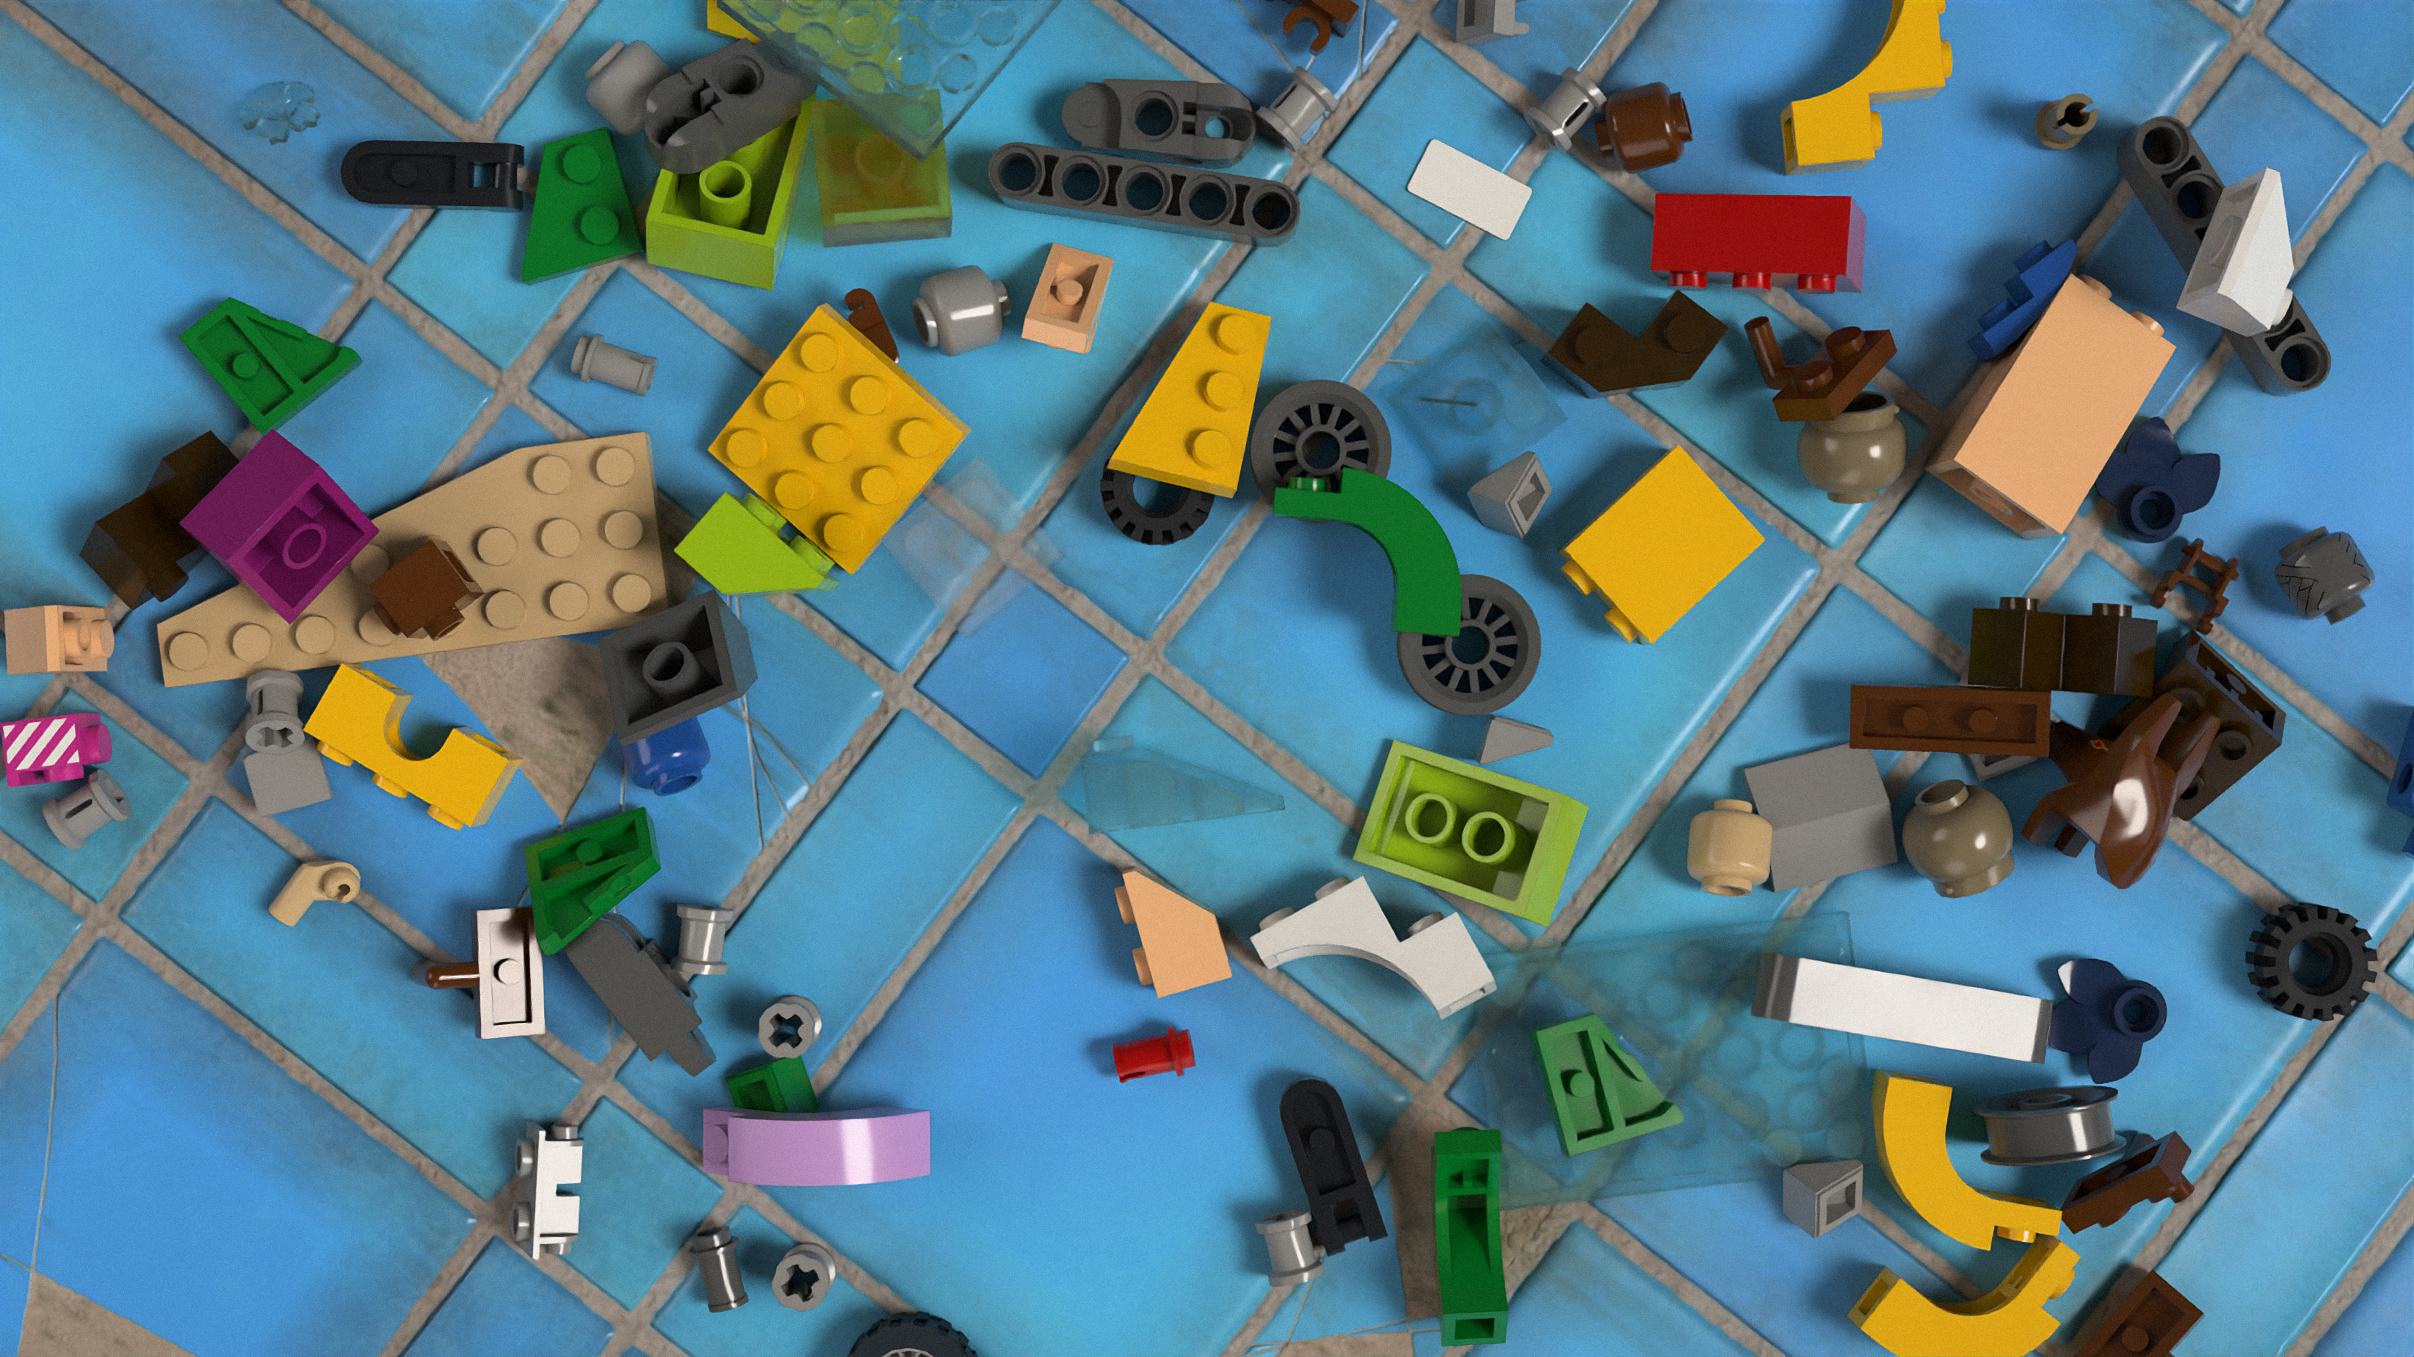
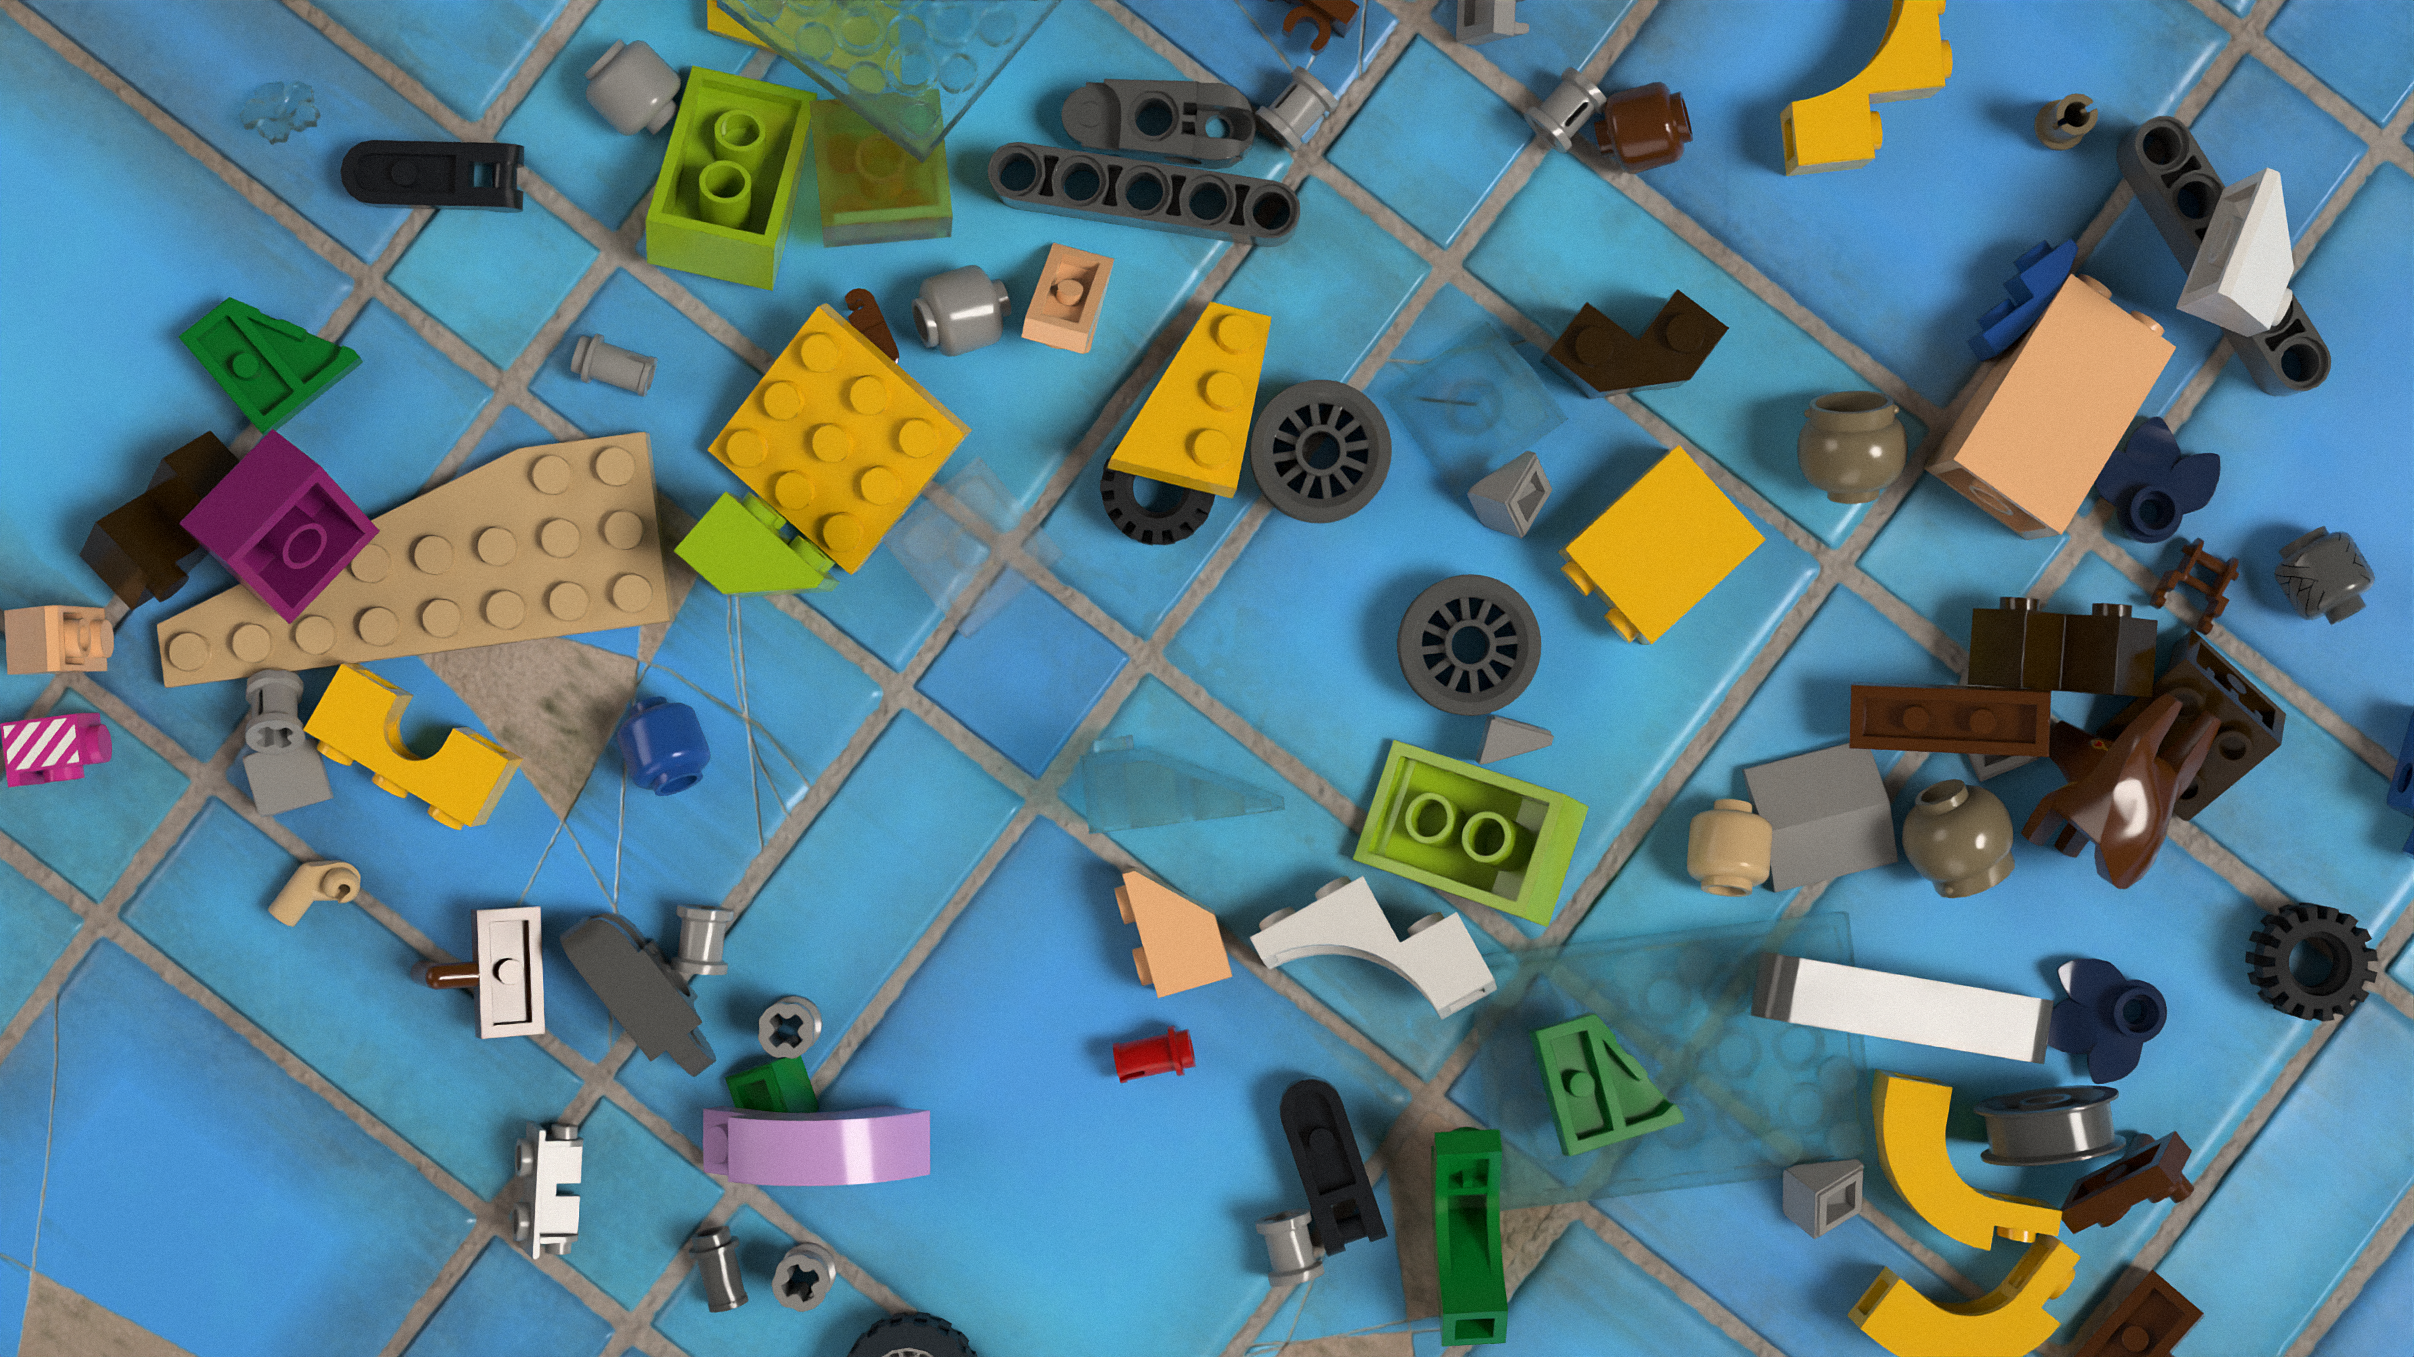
light grey bush [42,769,132,851] -> none
reddish brown brick [368,539,485,641] -> none
green wing [521,126,646,286] -> none
green wing [524,806,661,956] -> none
dark grey slope [598,589,758,747] -> none
dark grey piece [644,33,821,174] -> none
green arch [1272,467,1462,637] -> none
white sticker [1407,139,1532,240] -> none
red wedge [1650,193,1866,294] -> none
reddish brown plate [1744,316,1897,422] -> none

